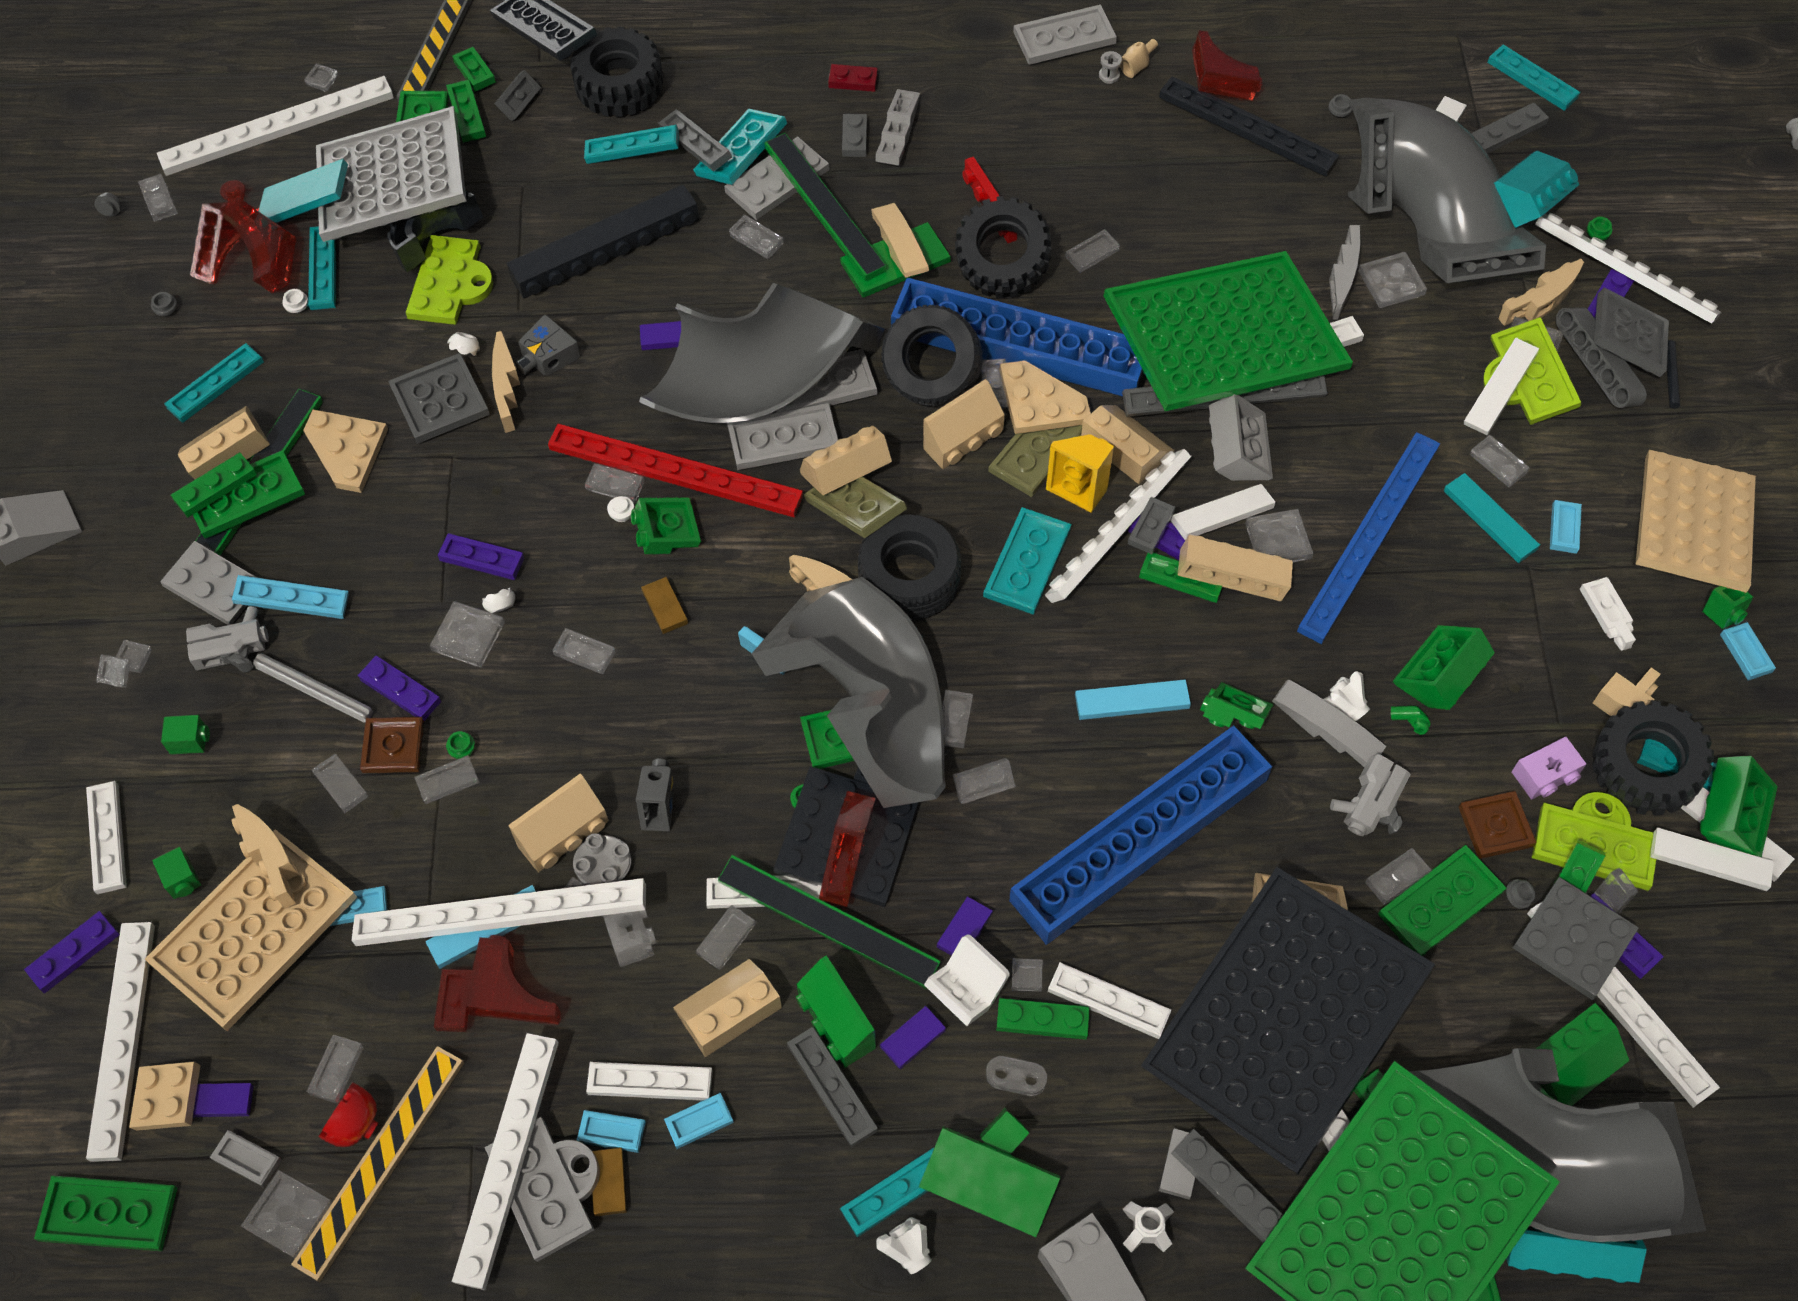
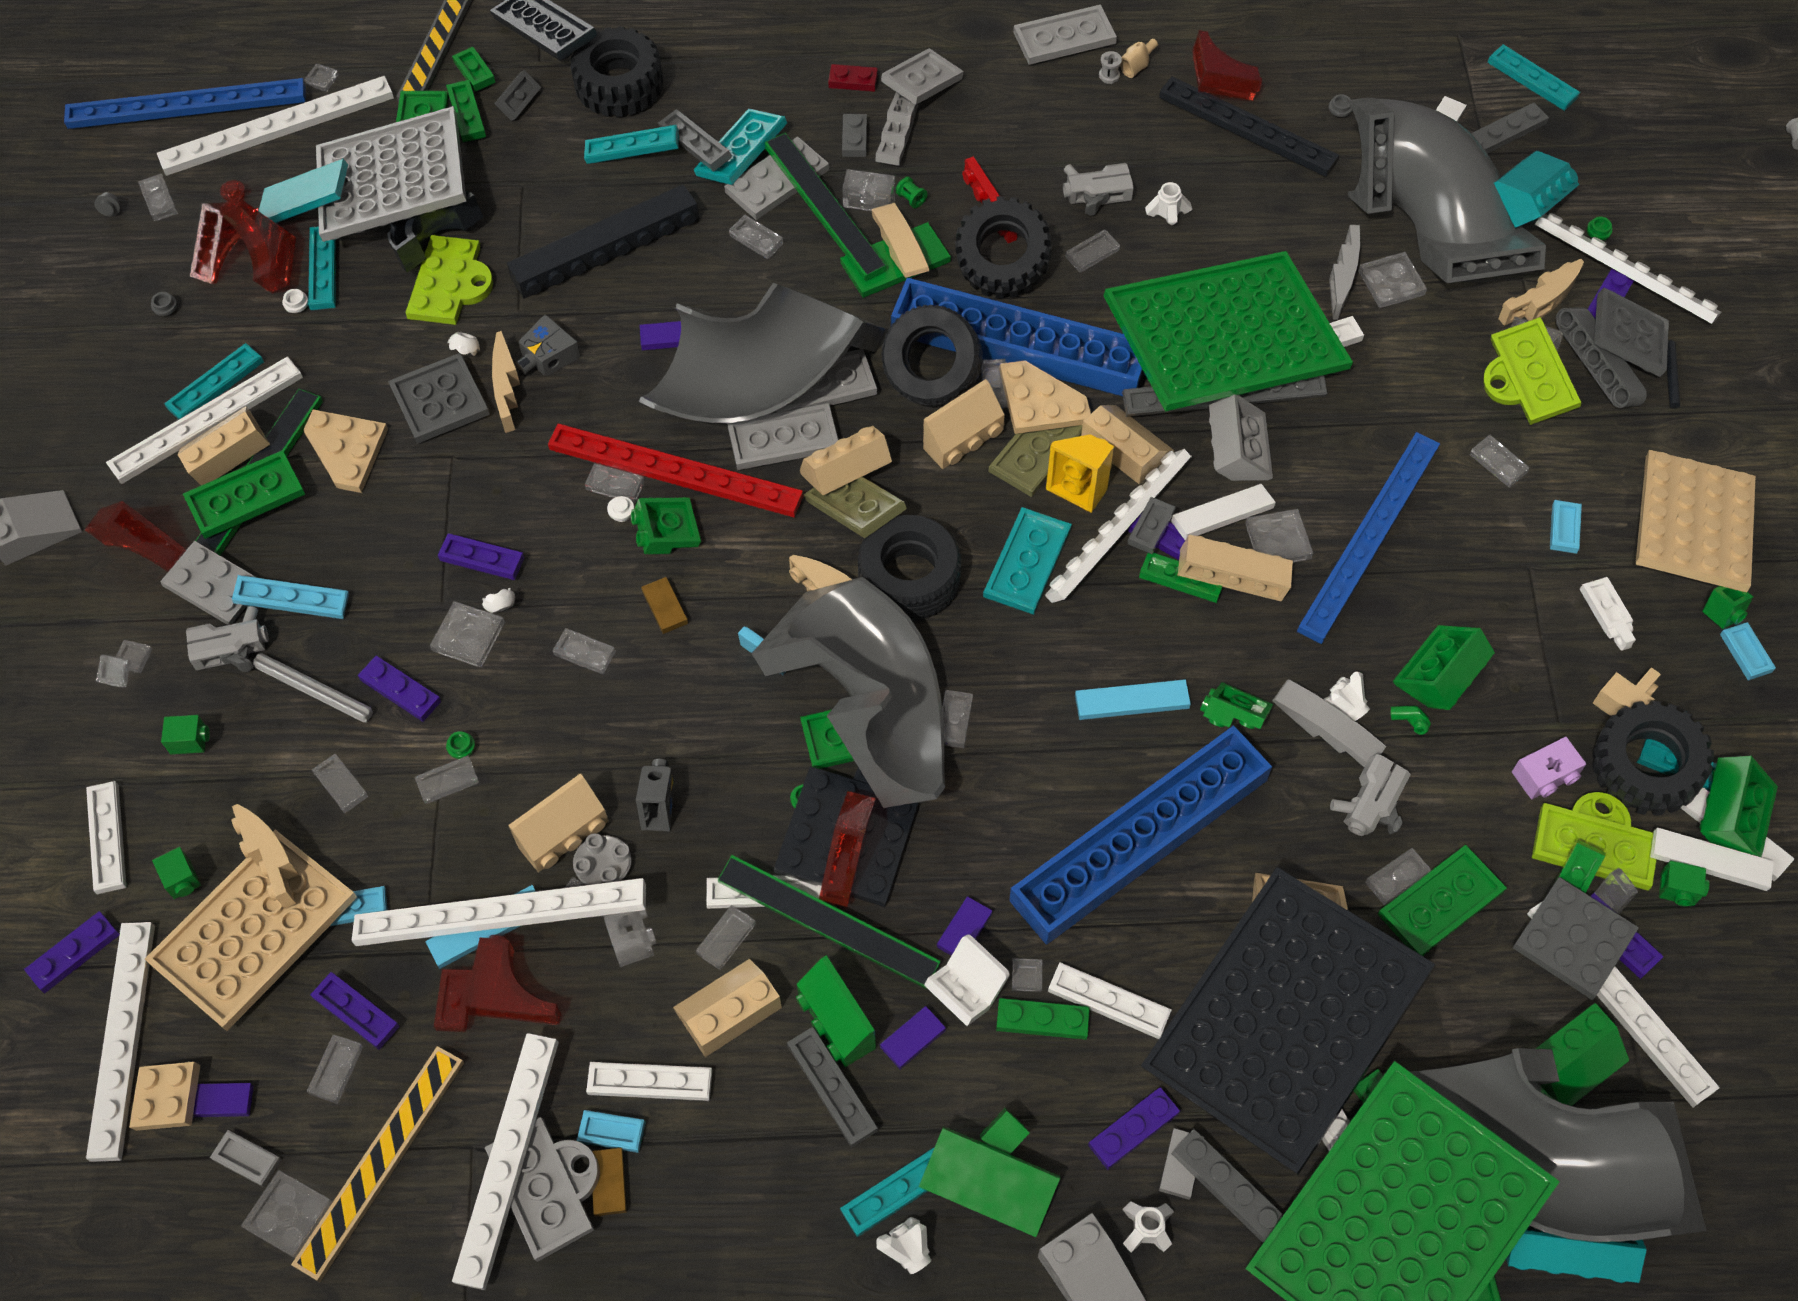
green tile [34,1176,178,1251] -> none
green plate [171,452,257,518] -> none
red cylinder [318,1082,378,1147] -> none
reddish brown plate [360,717,424,773] -> none
medium azure tile [664,1093,734,1149] -> none
clear plate [953,758,1015,804] -> none
clear plate [986,1056,1047,1096] -> none
teal tile [1444,473,1540,563] -> none
reddish brown plate [1458,791,1536,859] -> none
white tile [1464,338,1539,435] -> none
dark grey plate [1506,879,1535,909] -> none
none -> blue plate [64,78,306,129]
none -> clear red arch [85,501,187,572]
none -> white tile [106,356,303,484]
none -> dark purple plate [310,972,400,1050]
none -> clear brick [842,169,895,211]
none -> light grey plate [881,48,964,105]
none -> green bush [896,176,928,208]
none -> light grey piece [1063,163,1133,216]
none -> dark purple plate [1088,1087,1180,1170]
none -> white rock [1145,182,1193,225]
none -> green brick [1659,860,1709,906]

